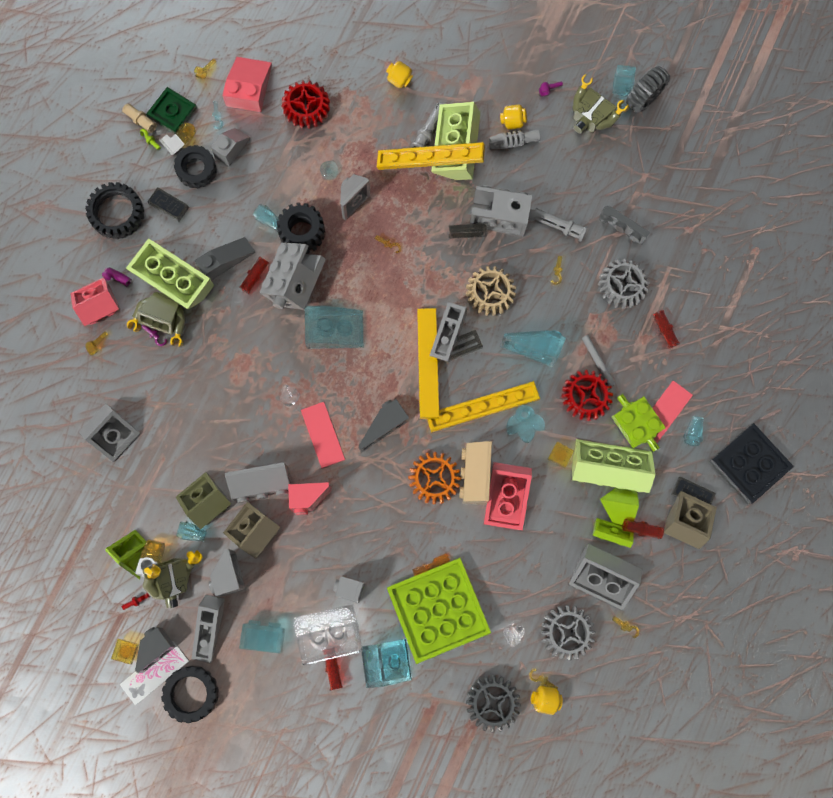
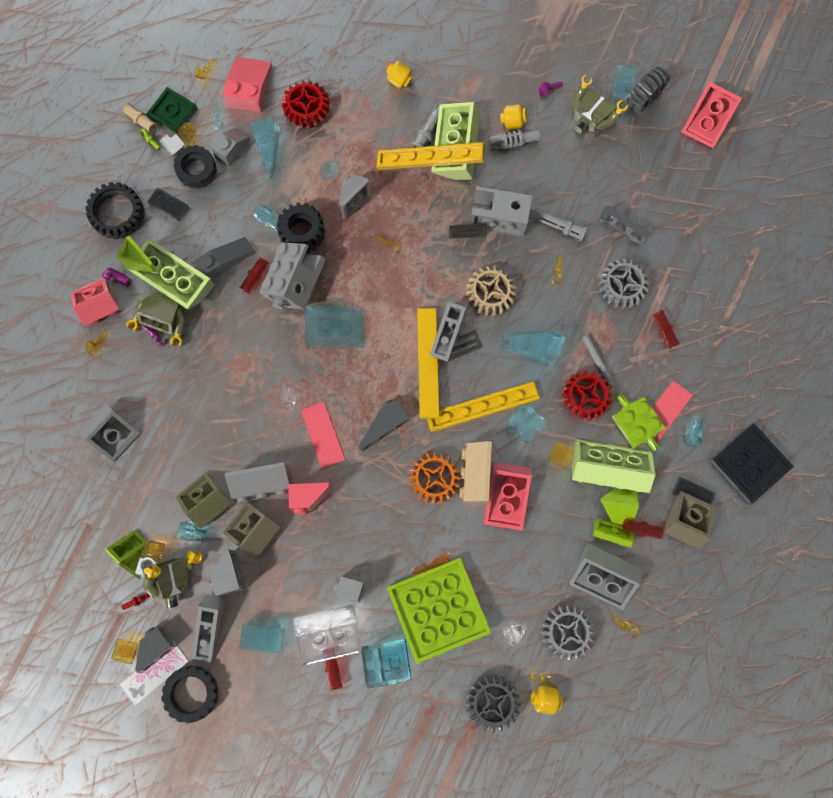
none -> lime slope [117,236,157,272]
none -> clear light blue slope [250,116,280,178]
none -> coral slope [681,82,742,148]

